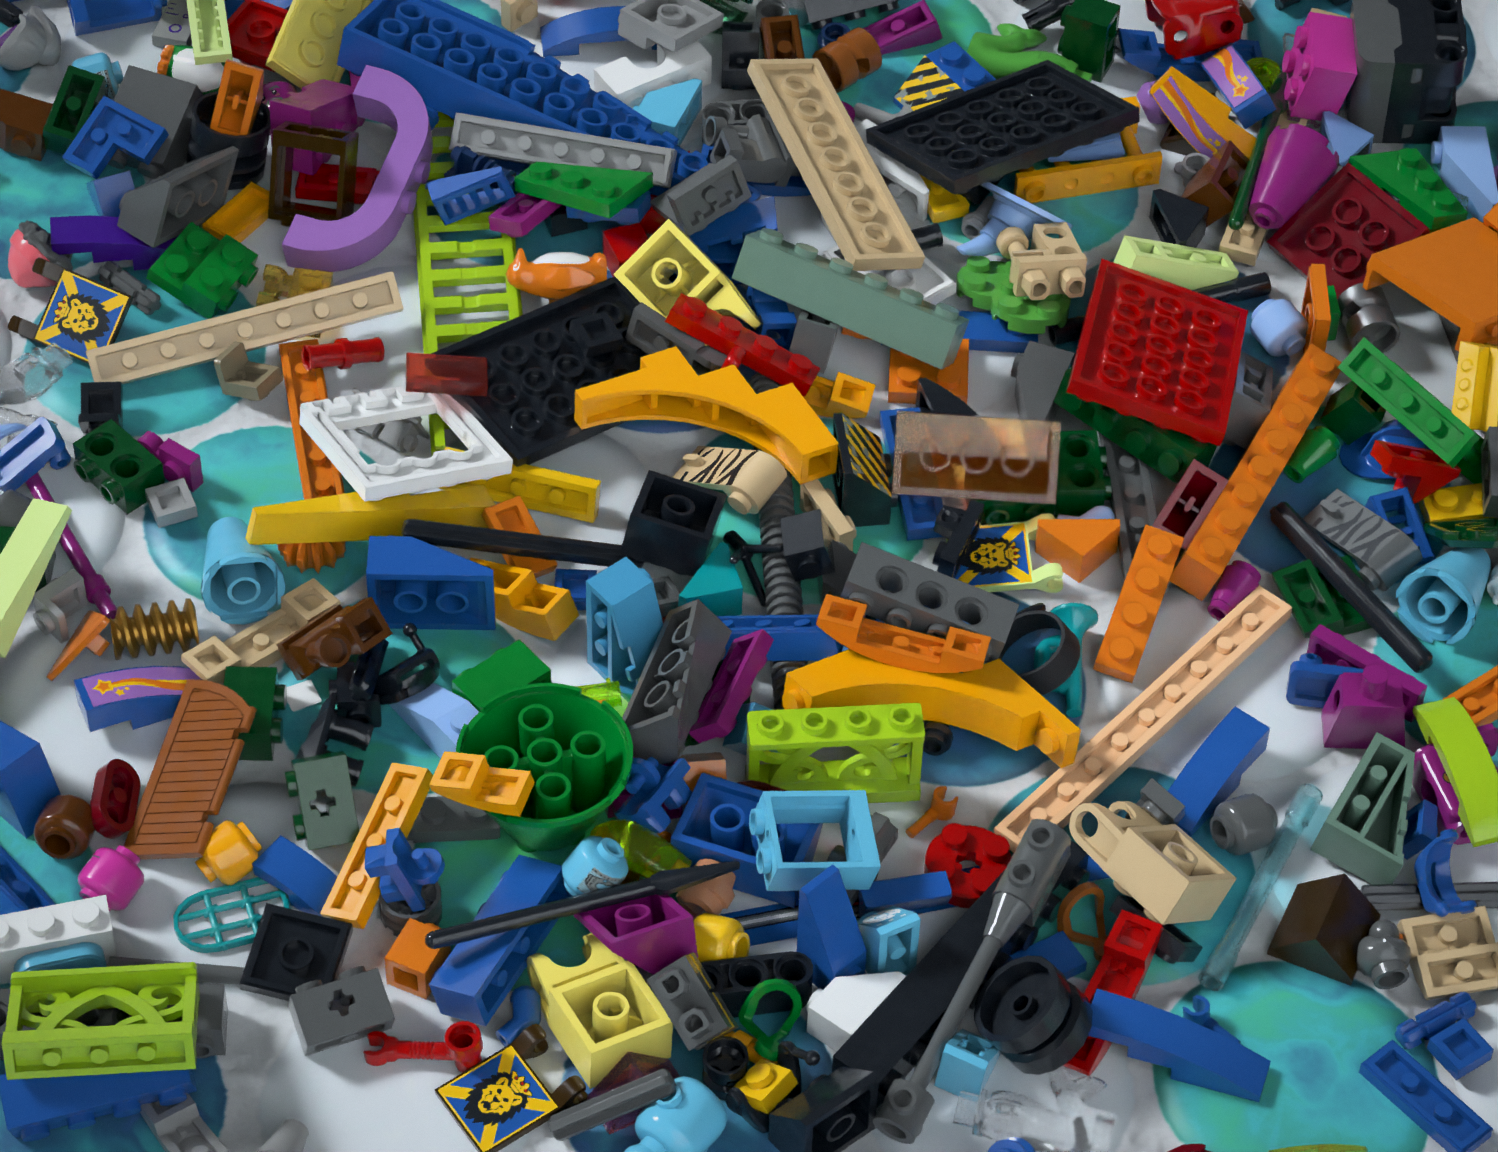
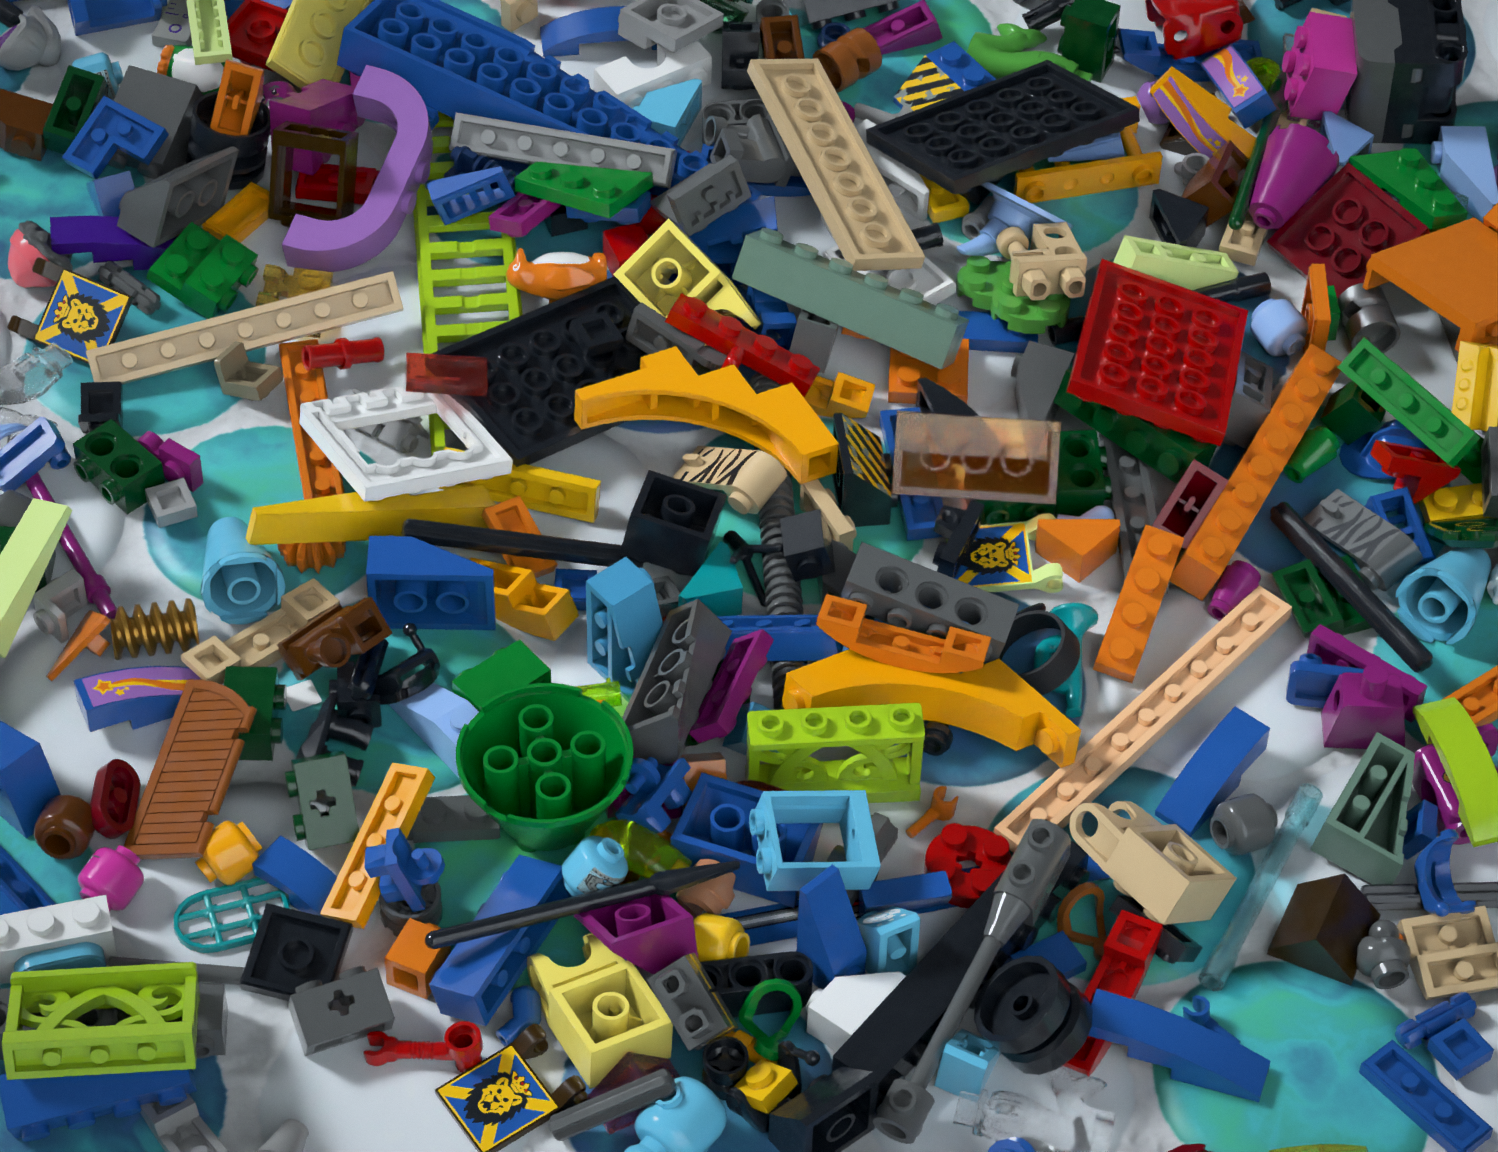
light orange slope [429,751,535,817] -> none
dark grey bracket [1125,778,1185,825] -> none

